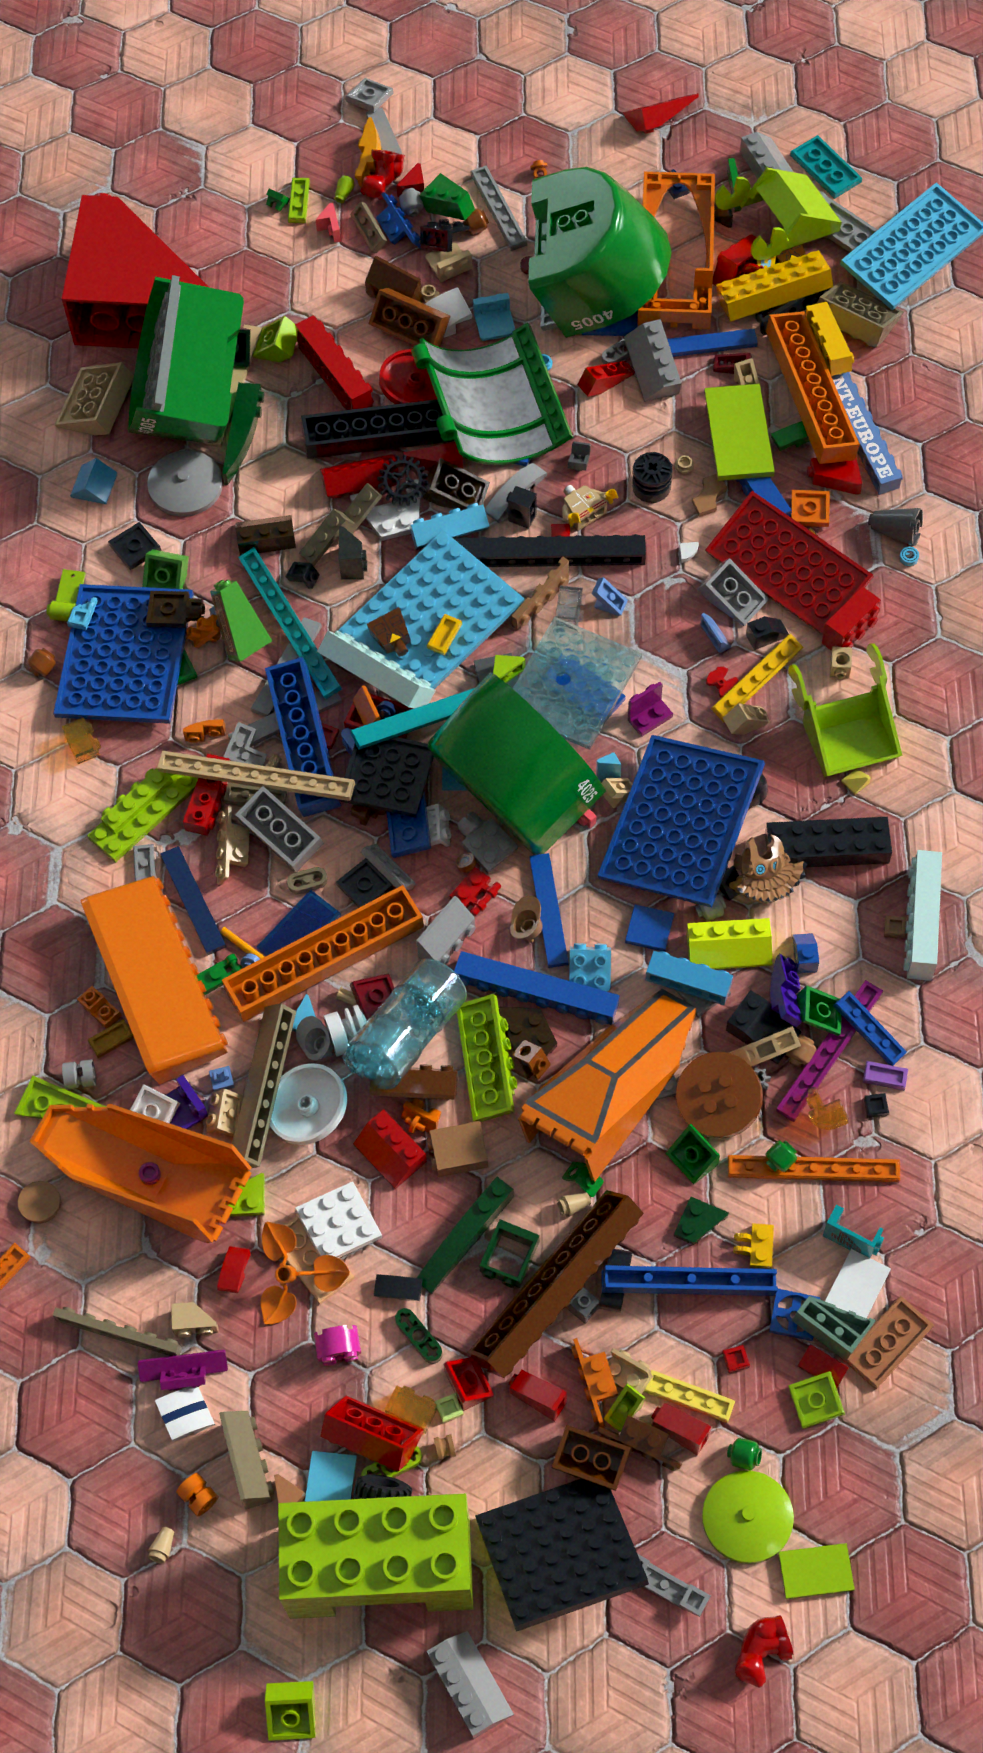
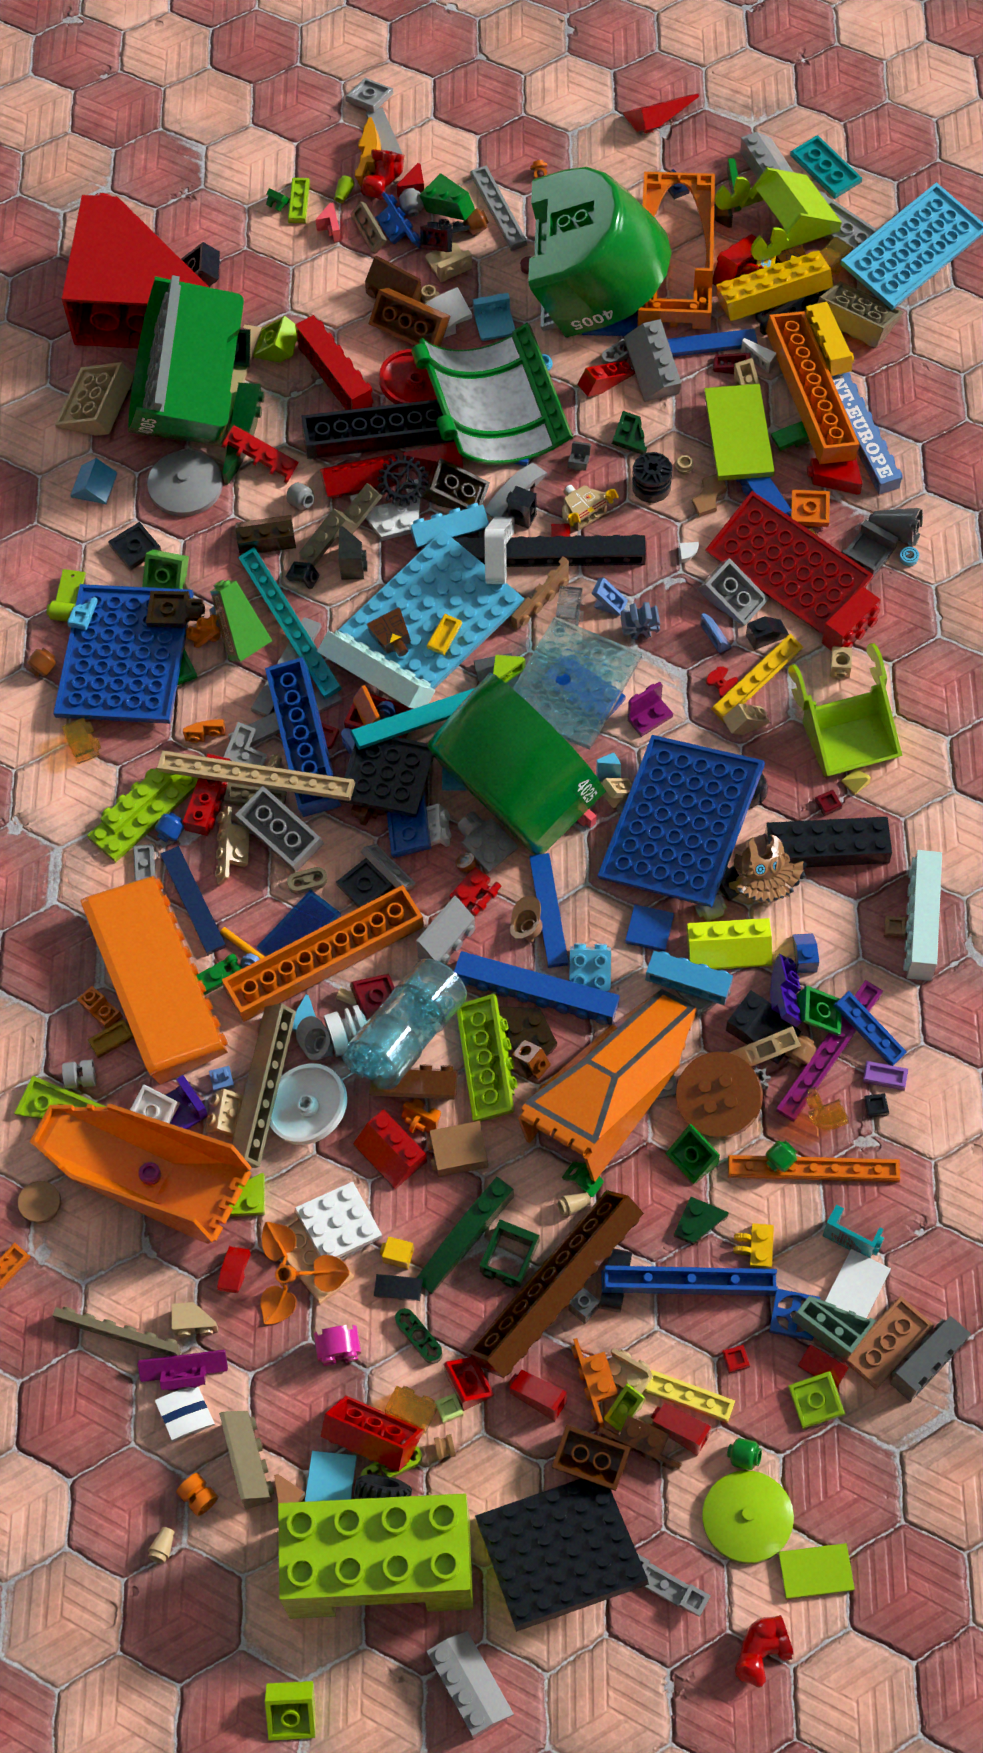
none -> blue head [154,812,185,843]
none -> black slope [181,242,220,287]
none -> red hinge [221,425,299,484]
none -> light grey head [286,482,314,510]
none -> yellow brick [380,1236,414,1270]
none -> white beam [485,517,515,584]
none -> dark green wing [611,411,647,455]
none -> sand blue gear [620,602,660,639]
none -> white slope [741,338,776,373]
none -> dark red tile [815,790,842,816]
none -> clear yellow brick [820,236,854,277]
none -> dark grey panel [841,520,898,578]
none -> dark grey wedge [891,1316,971,1402]

